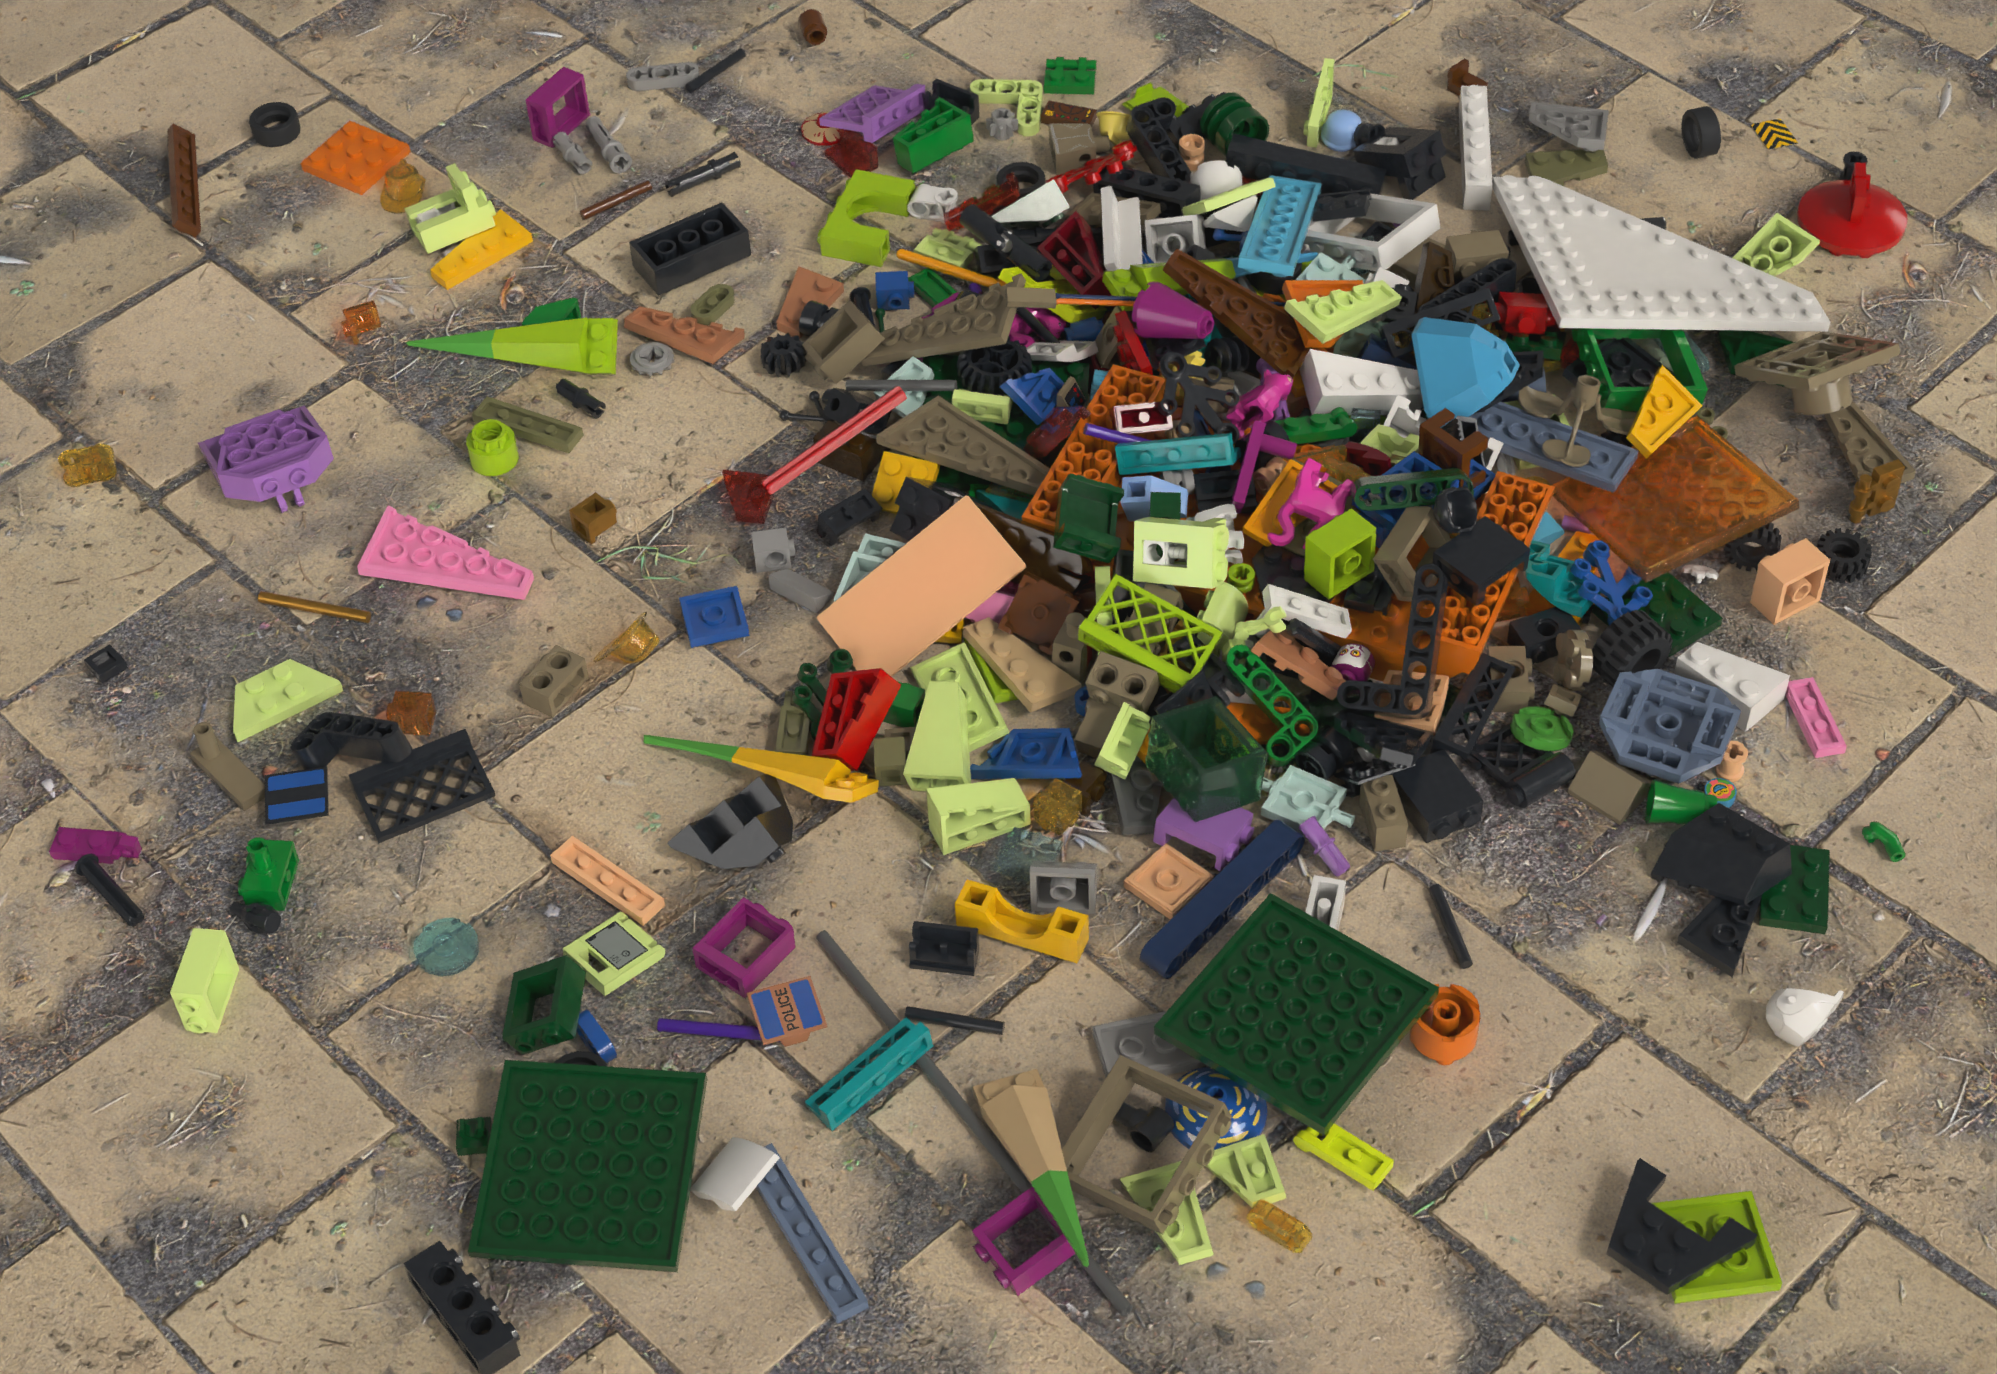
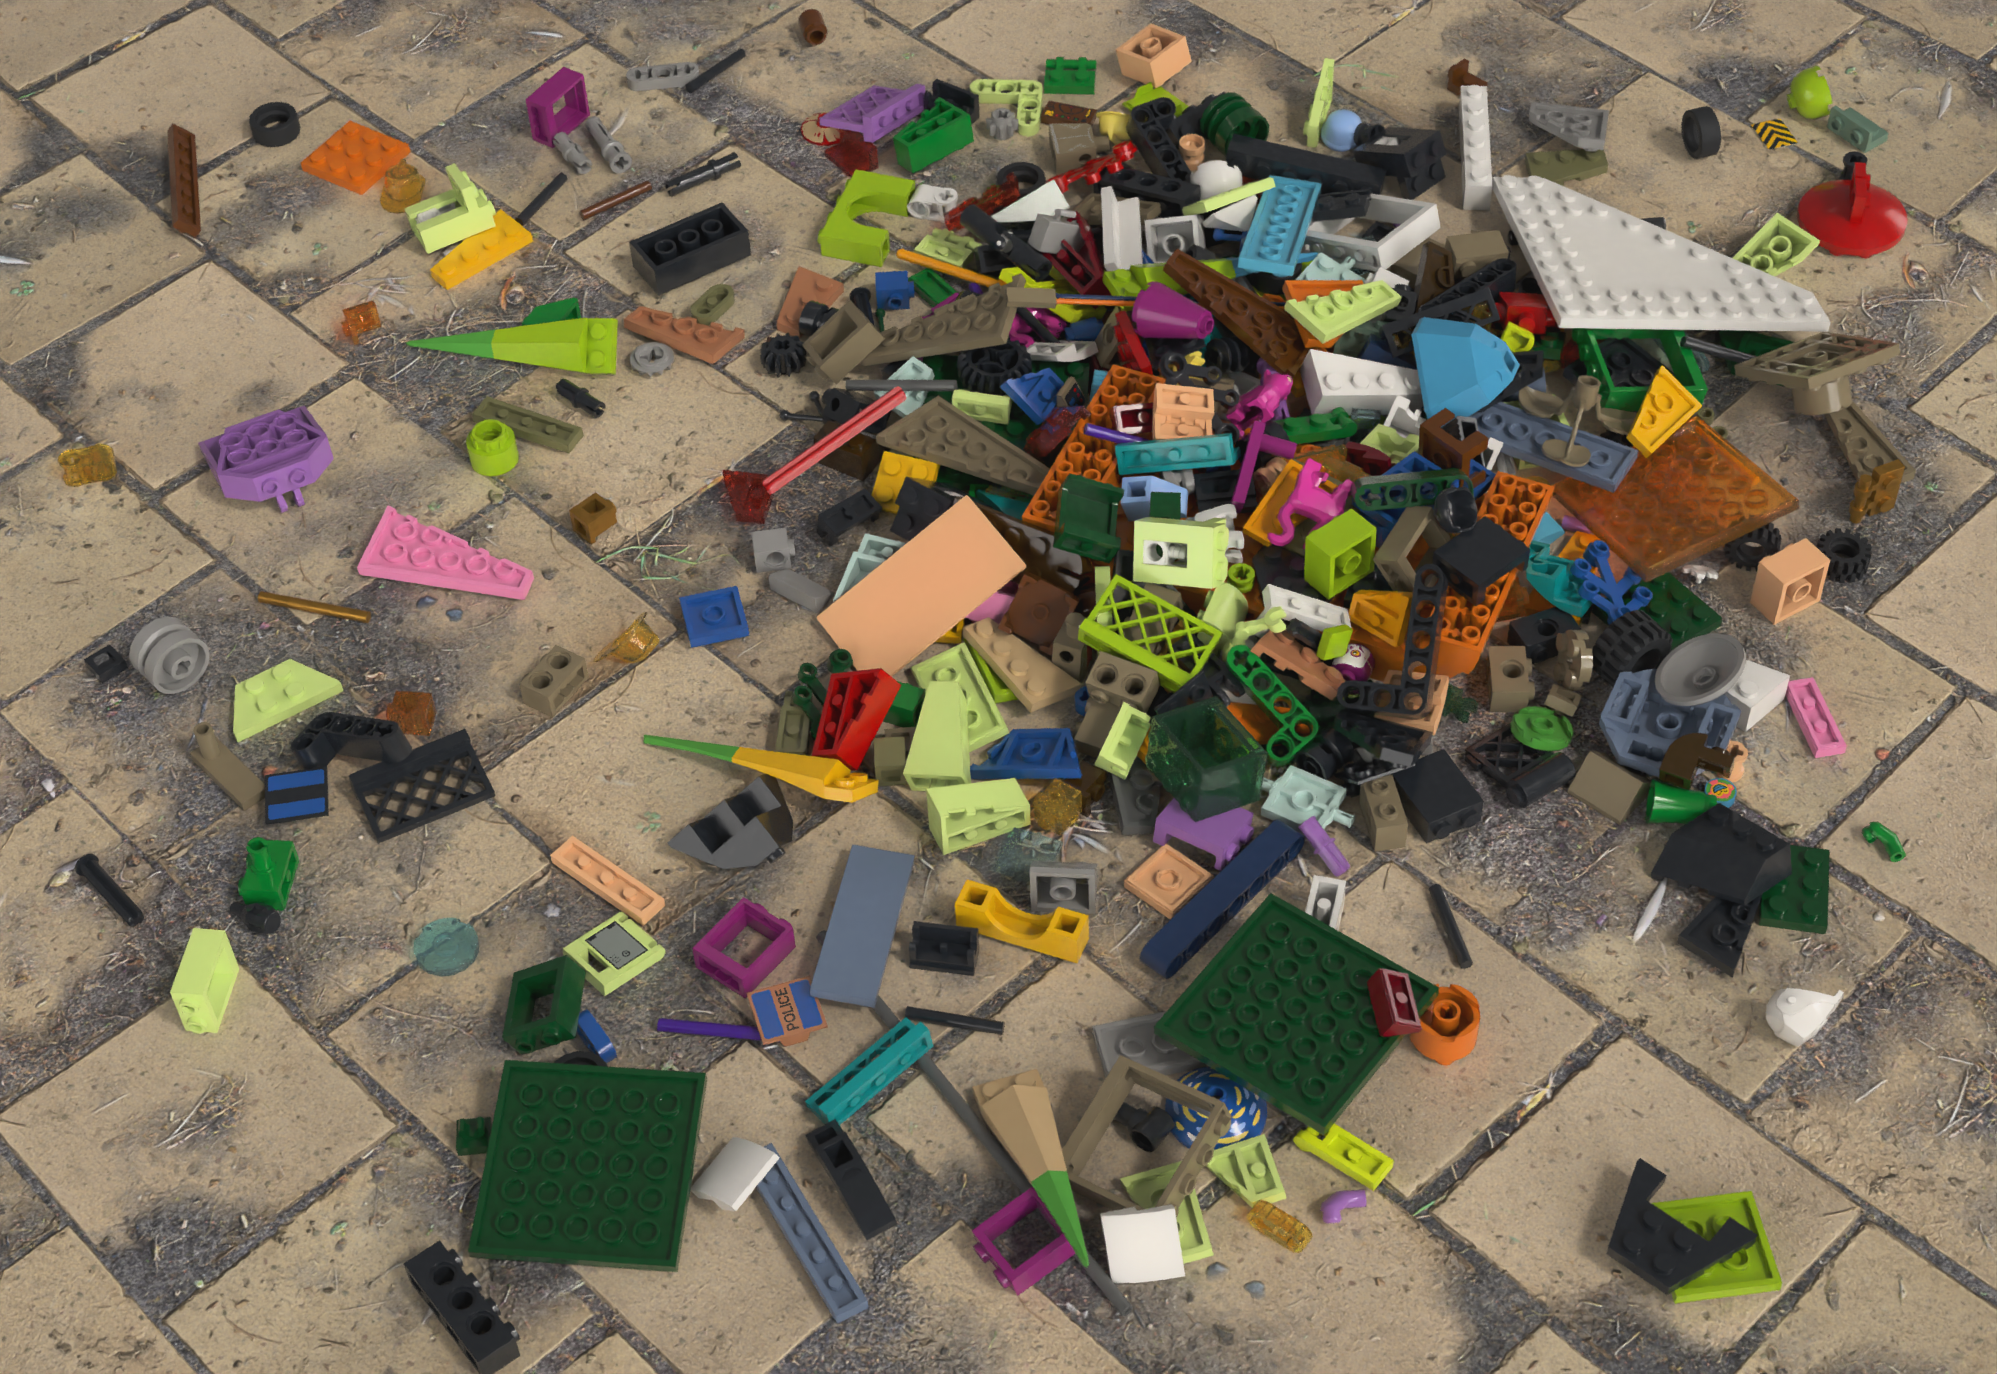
magenta hinge [49,827,142,864] -> none
black fence [1430,652,1516,759] -> none
none -> light grey wheel [129,616,210,694]
none -> black bar [515,172,568,226]
none -> black slope [805,1119,897,1241]
none -> sand blue tile [810,844,915,1008]
none -> light grey piece [1028,209,1090,256]
none -> white slope [1100,1204,1185,1283]
none -> light nougat brick [1116,23,1192,88]
none -> light nougat slope [1152,383,1215,440]
none -> lime tile [1316,624,1353,661]
none -> medium lavender arm [1320,1189,1366,1223]
none -> light orange wing [1349,590,1413,647]
none -> dark red slope [1367,968,1422,1037]
none -> neon yellow tile [1500,322,1535,352]
none -> light grey dish [1655,633,1746,706]
none -> dark brown brick [1659,733,1735,790]
none -> black bar [1680,336,1757,363]
none -> lime cylinder [1786,65,1833,119]
none -> sand green bracket [1827,106,1889,153]

